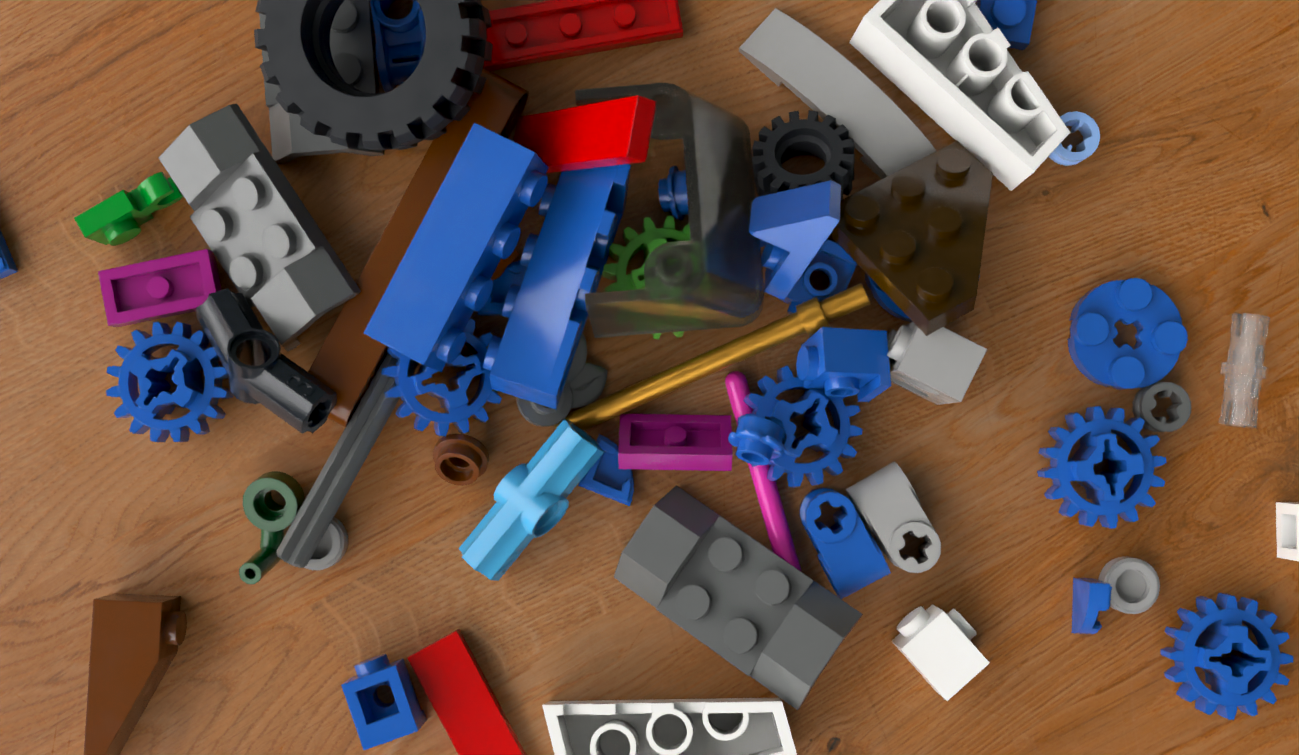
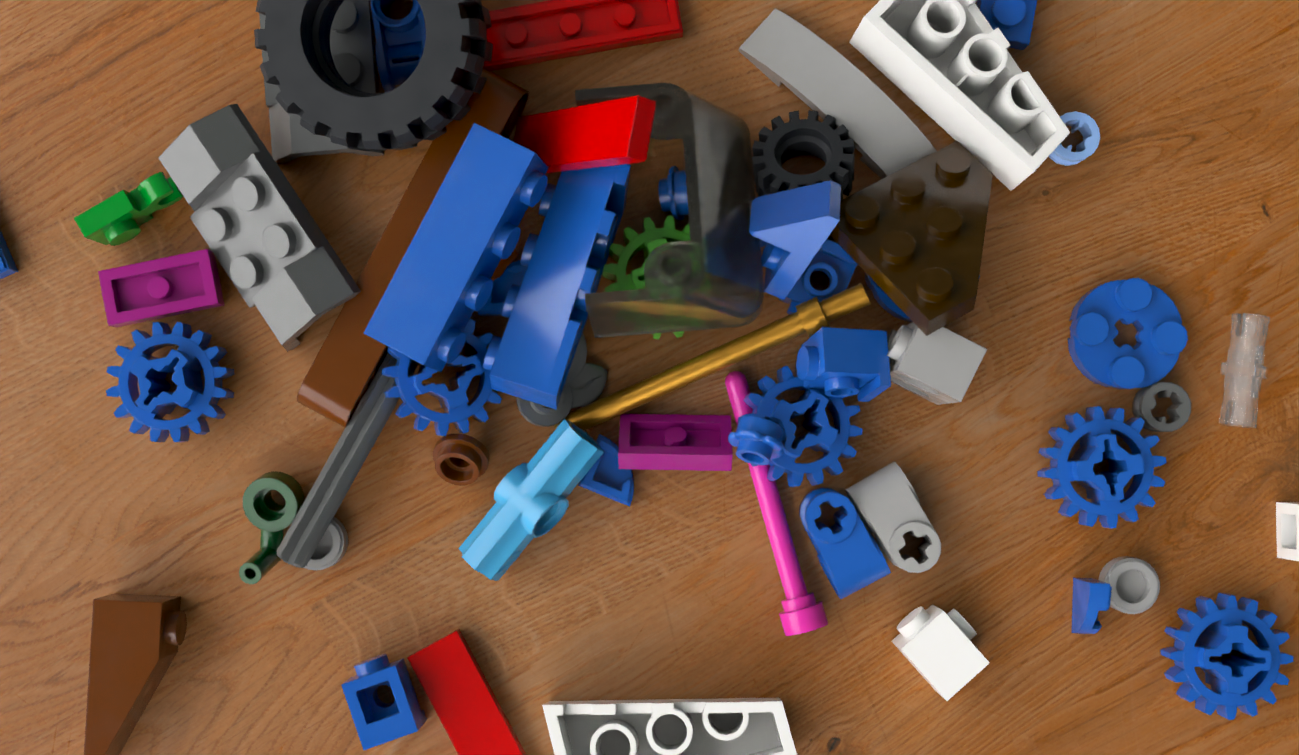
black piece [196,288,337,434] -> none
dark grey piece [614,485,863,710] -> none

